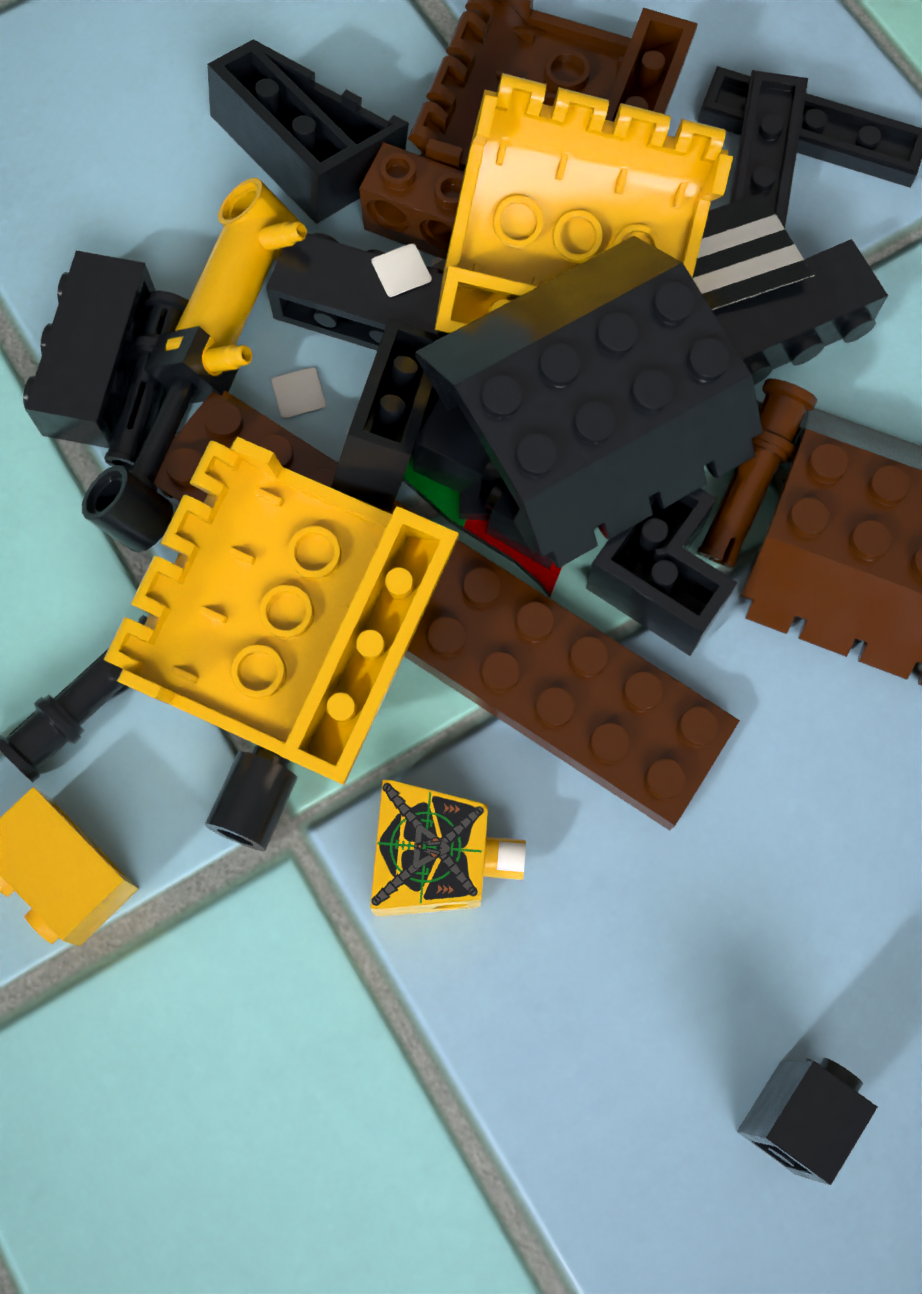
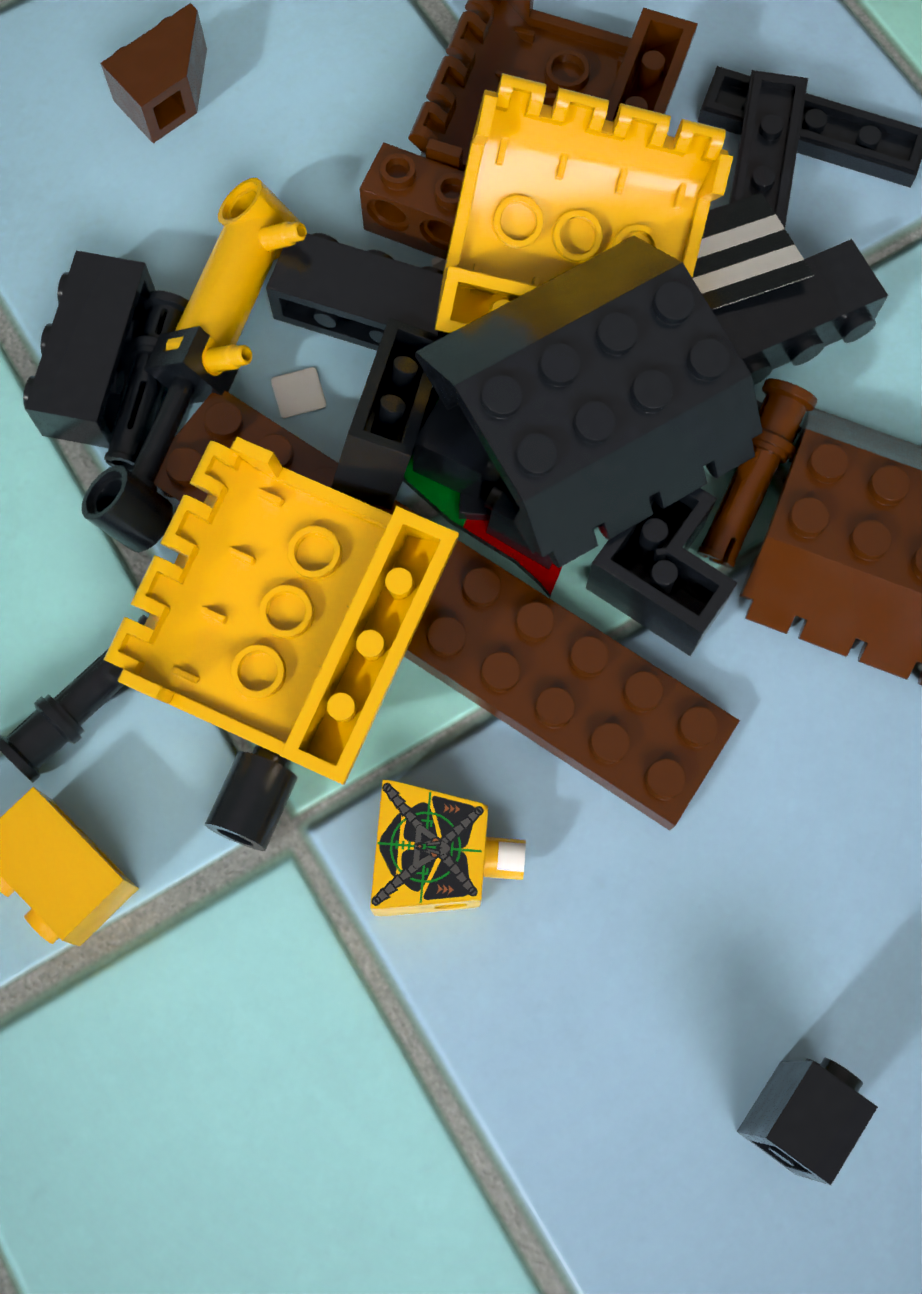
black wedge [207,39,409,224] -> none
white sticker [372,244,432,297] -> none
none -> reddish brown slope [100,3,207,143]

